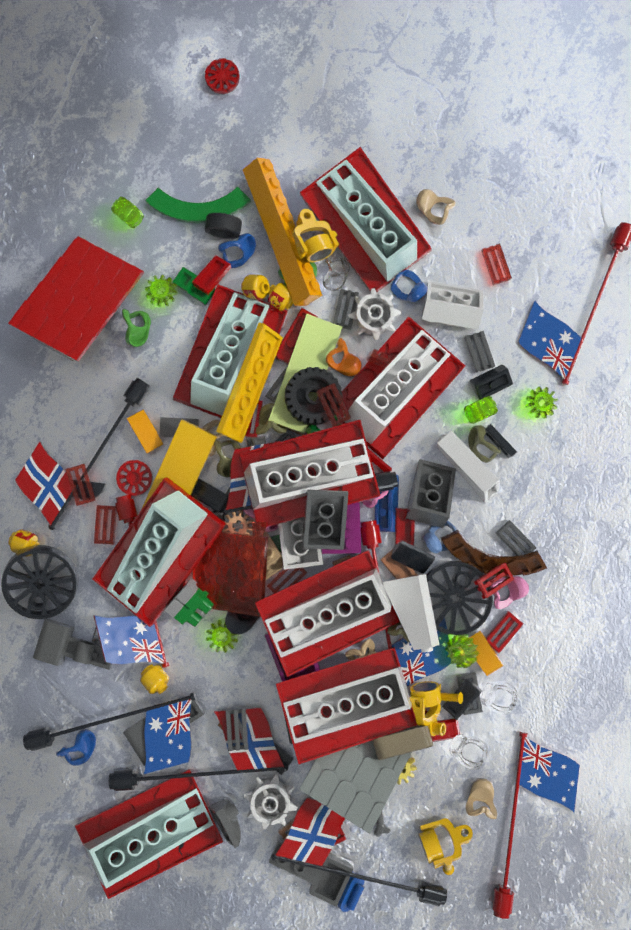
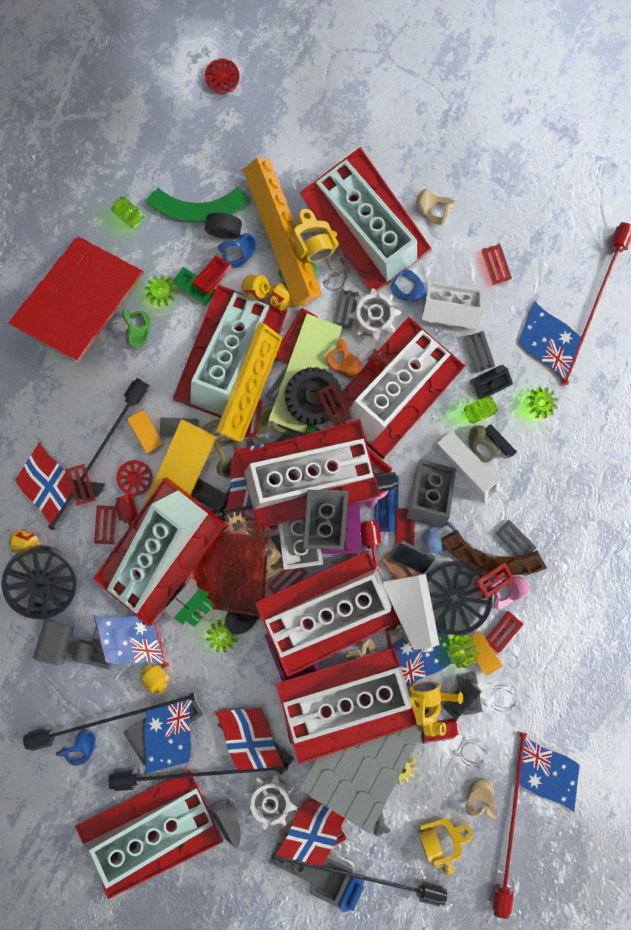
dark grey tile [226,708,249,751] -> none
dark tan beam [373,726,434,760] -> none

